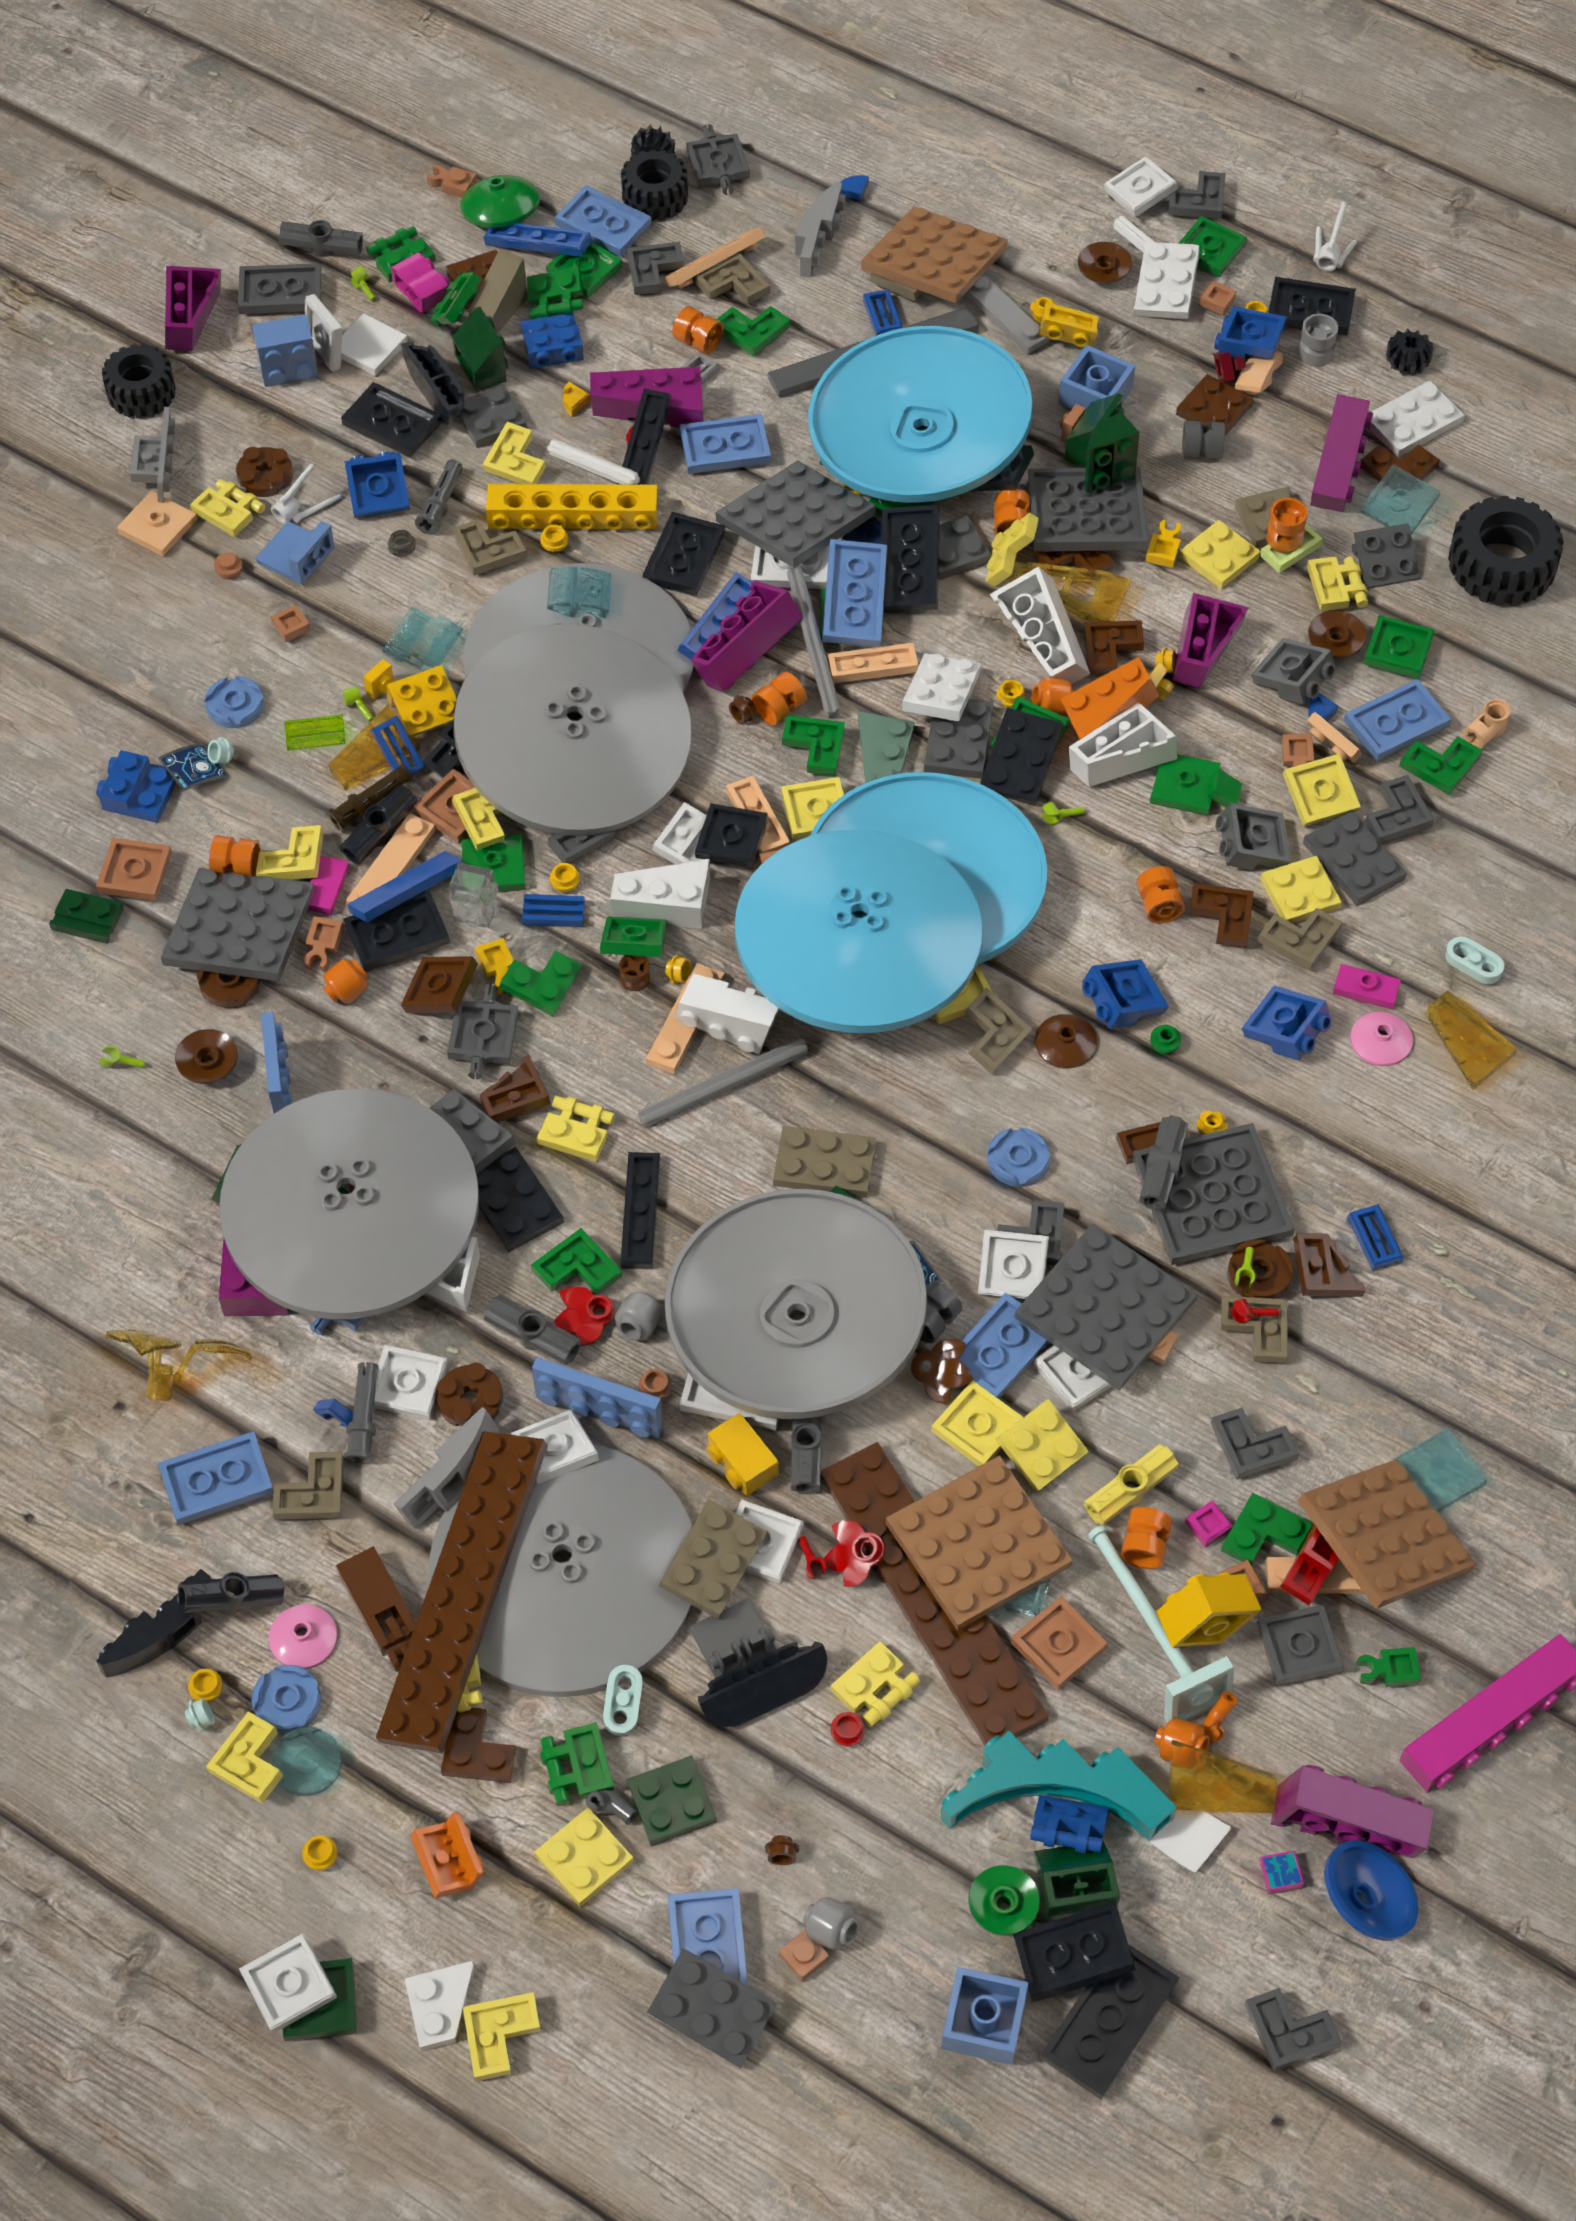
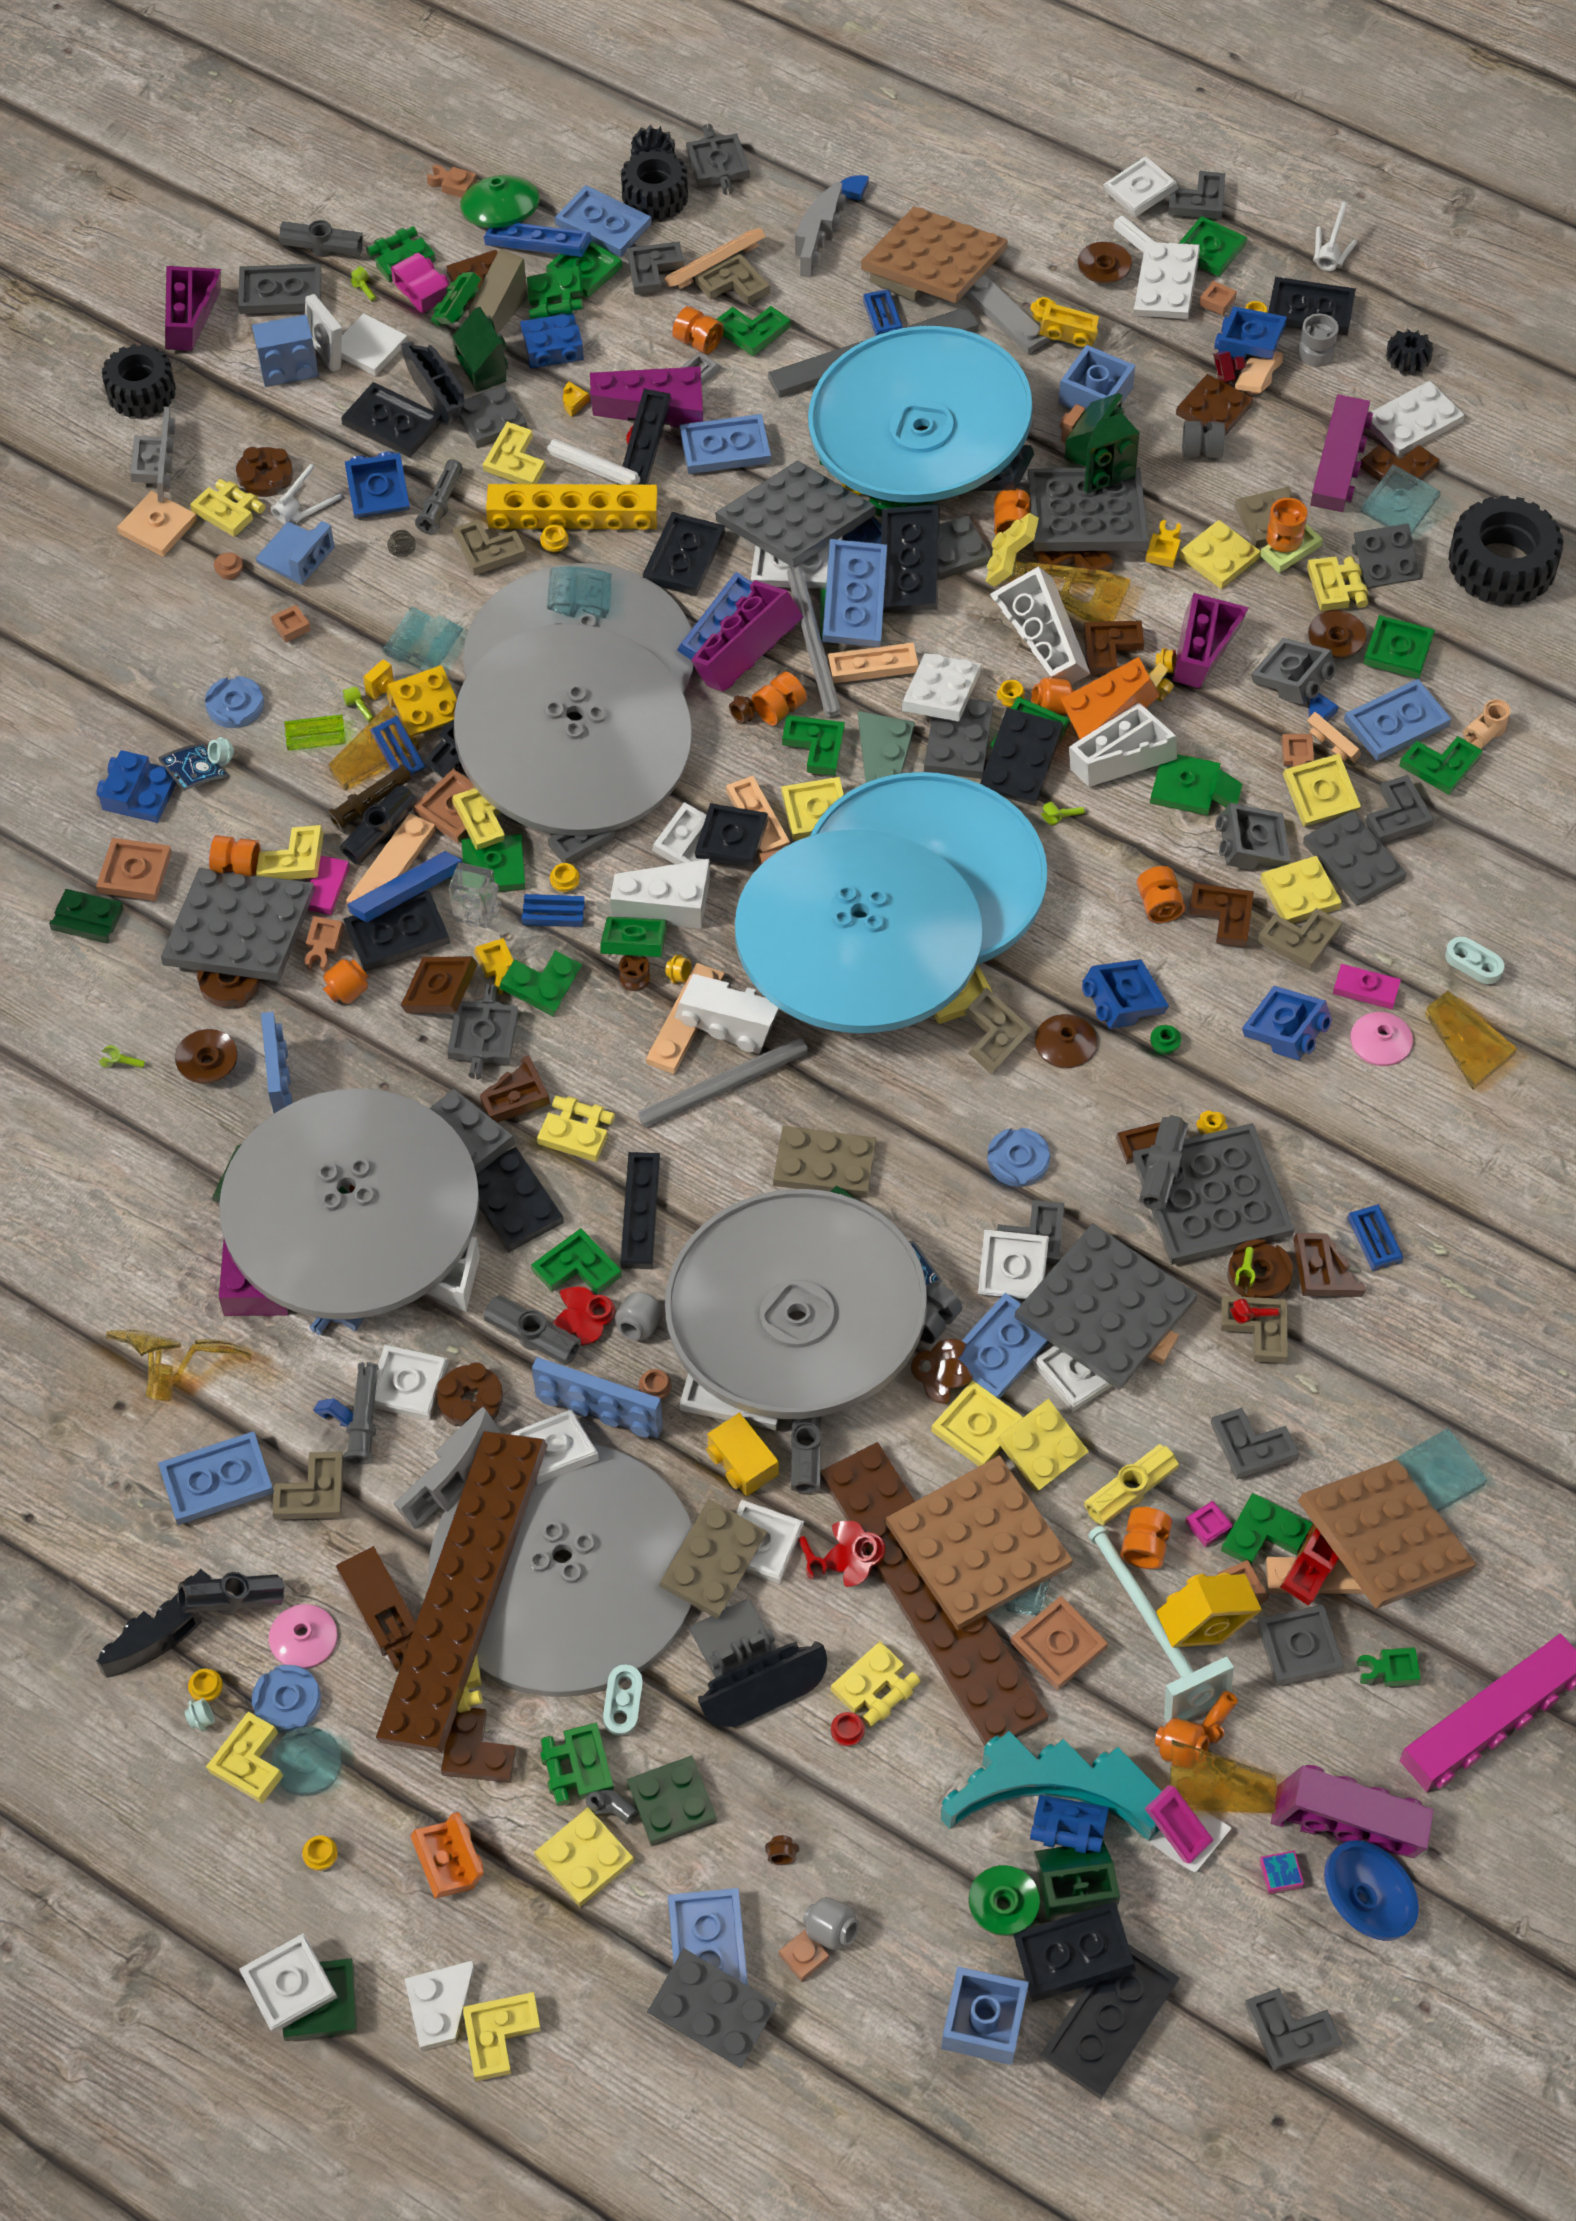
none -> dark pink tile [1145,1785,1213,1864]

